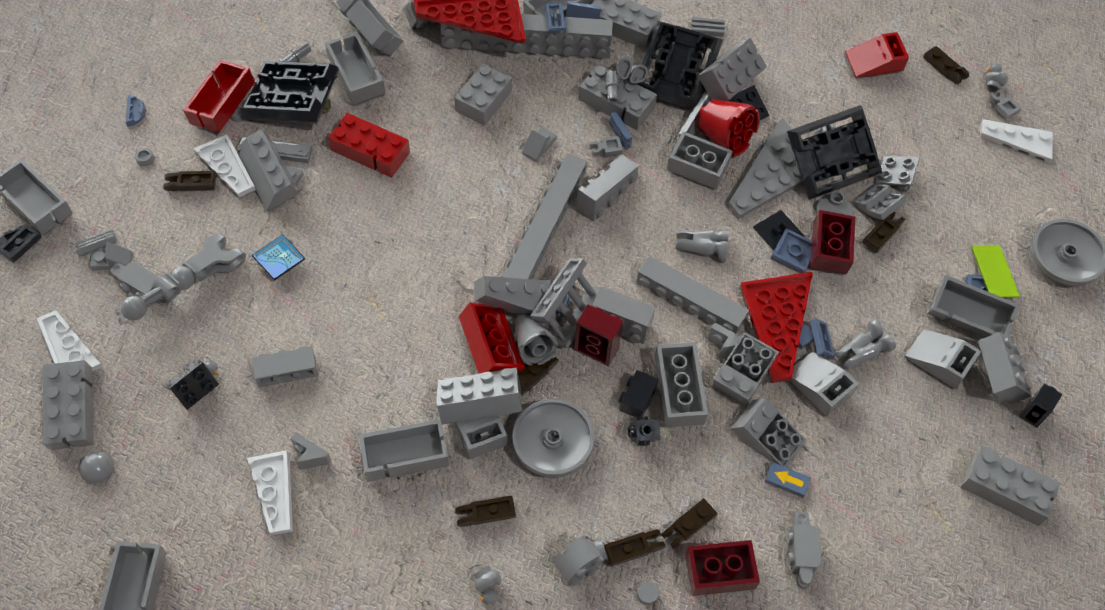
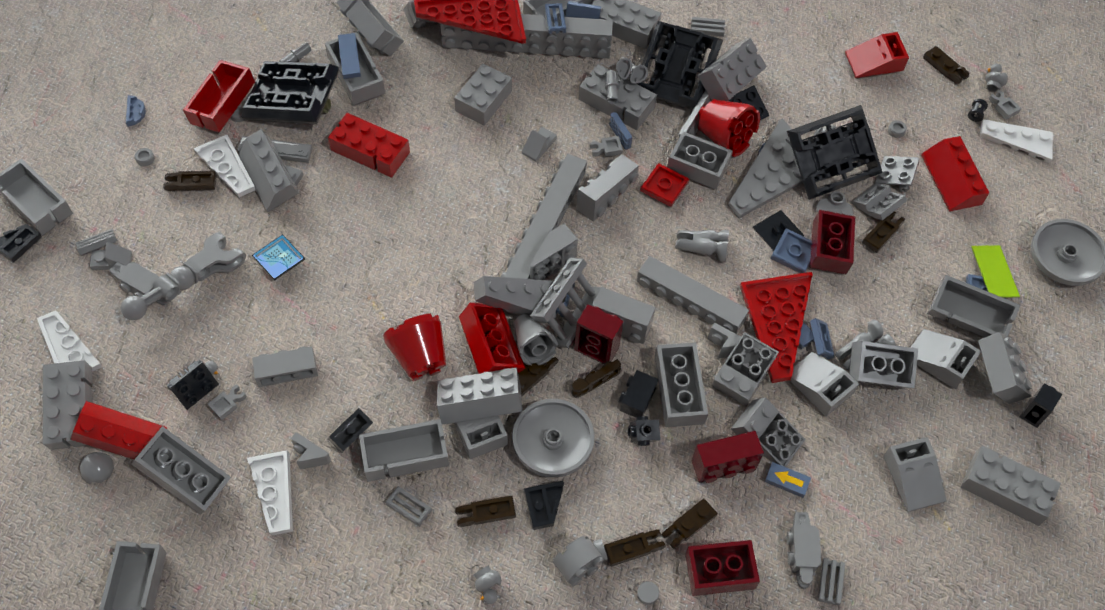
none -> red slope [70,401,167,460]
none -> light grey brick [132,426,231,515]
none -> light grey plate [208,385,247,420]
none -> black brick [328,408,373,453]
none -> sand blue tile [338,33,361,79]
none -> red cone [383,313,446,381]
none -> light grey tile [385,486,432,527]
none -> black wing [524,481,564,530]
none -> light grey slope [530,224,578,280]
none -> dark brown hinge [571,359,621,398]
none -> red plate [640,163,689,207]
none -> dark red brick [691,431,764,483]
none -> light grey tile [818,558,845,606]
none -> light grey brick [849,341,918,388]
none -> light grey slope [883,437,947,512]
none -> light grey tile [888,120,907,138]
none -> red slope [921,136,989,212]
none -> black bush [968,99,988,122]

